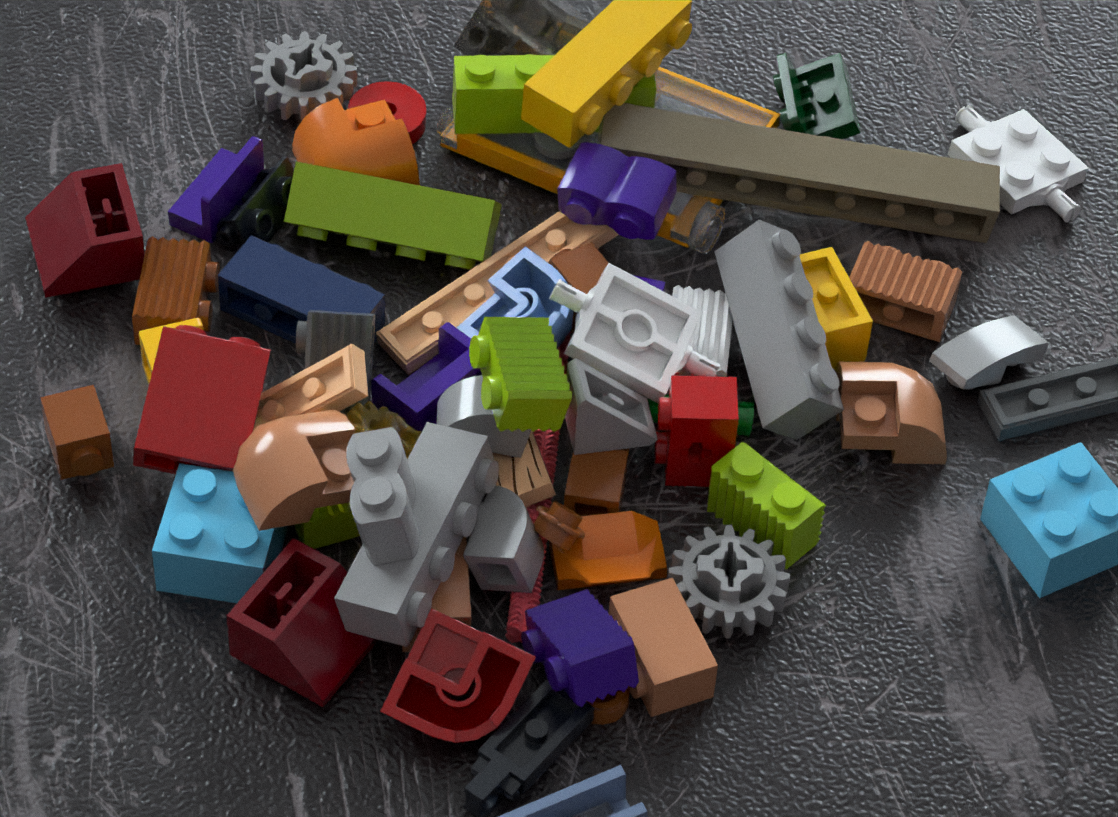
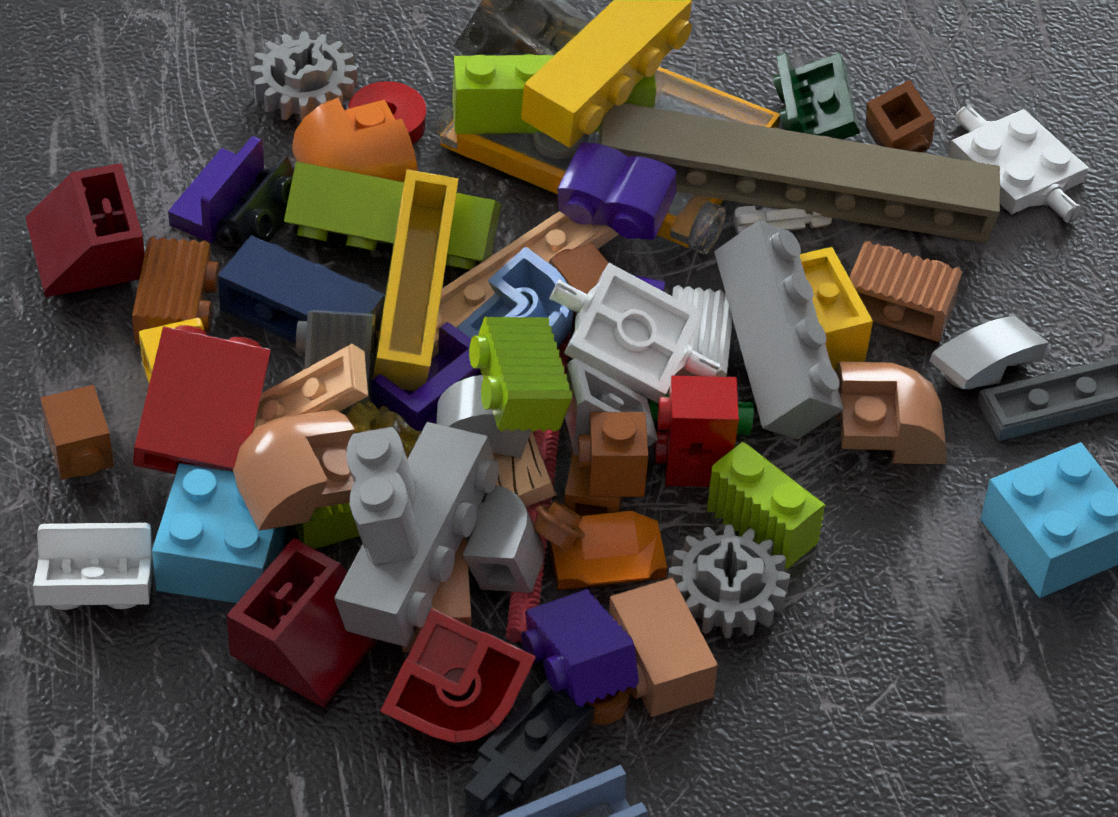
none -> white bracket [33,523,153,610]
none -> yellow brick [372,170,459,391]
none -> dark orange brick [578,412,648,497]
none -> white axle [733,205,832,234]
none -> dark orange brick [865,80,935,153]

